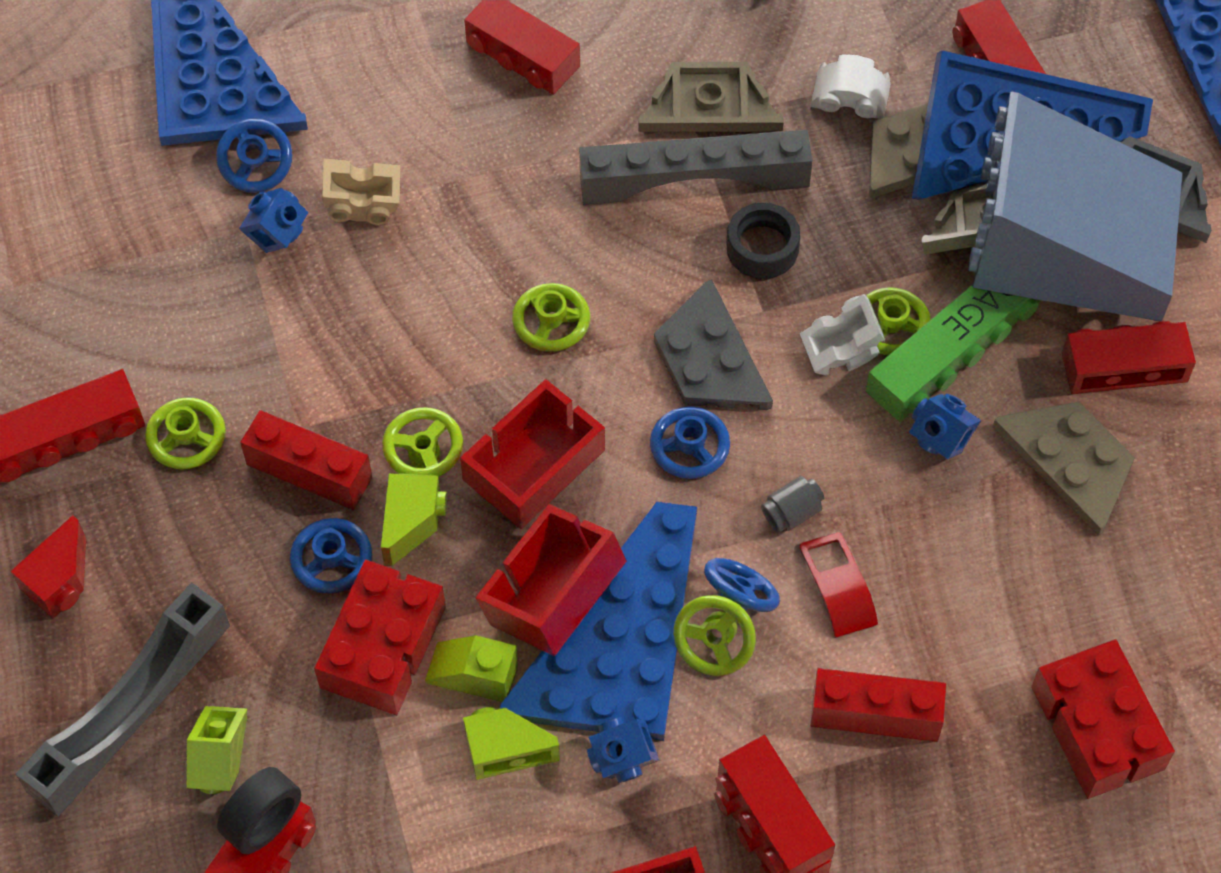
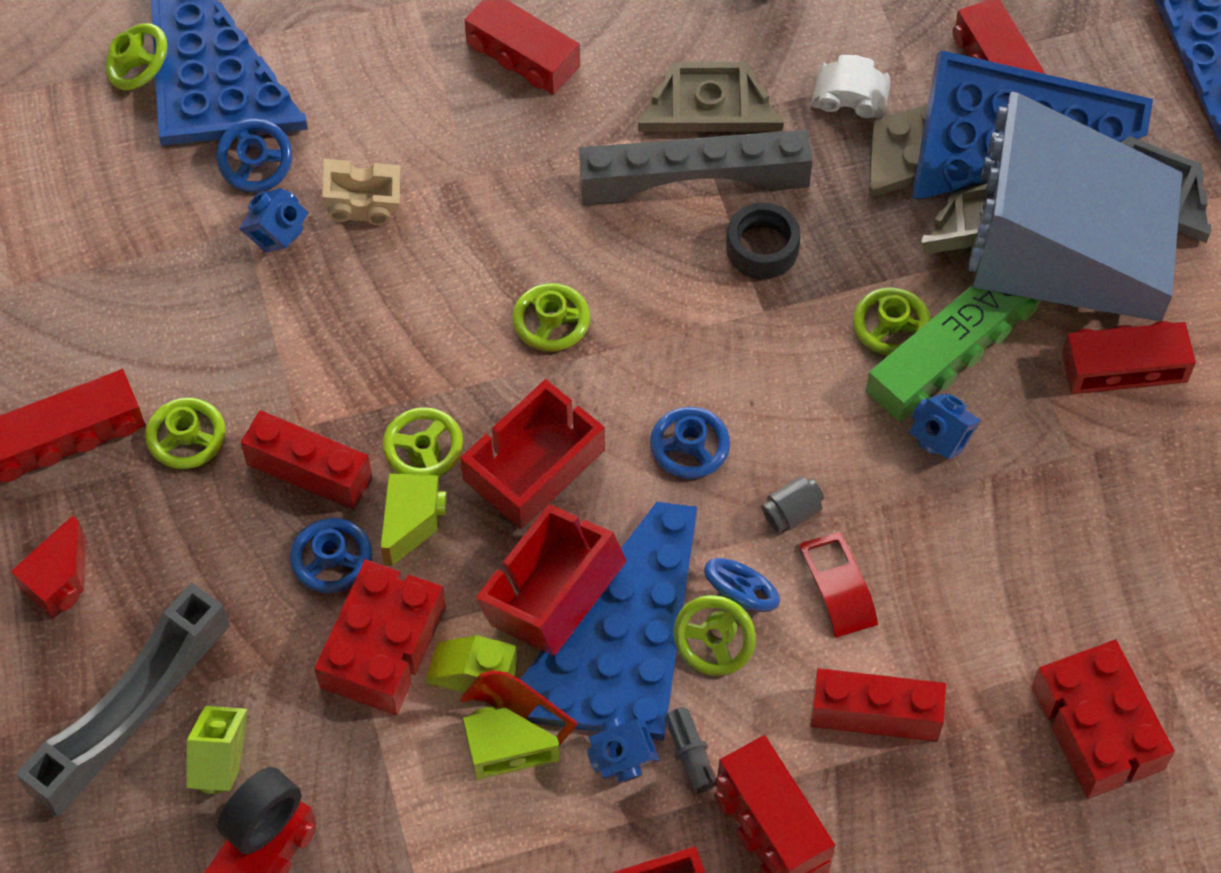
dark grey wing [654,279,773,410] -> none
white cylinder [800,294,885,375] -> none
dark tan wing [993,402,1135,536] -> none
none -> lime piece [105,23,168,90]
none -> red piece [459,670,577,746]
none -> dark grey axle [665,707,717,794]

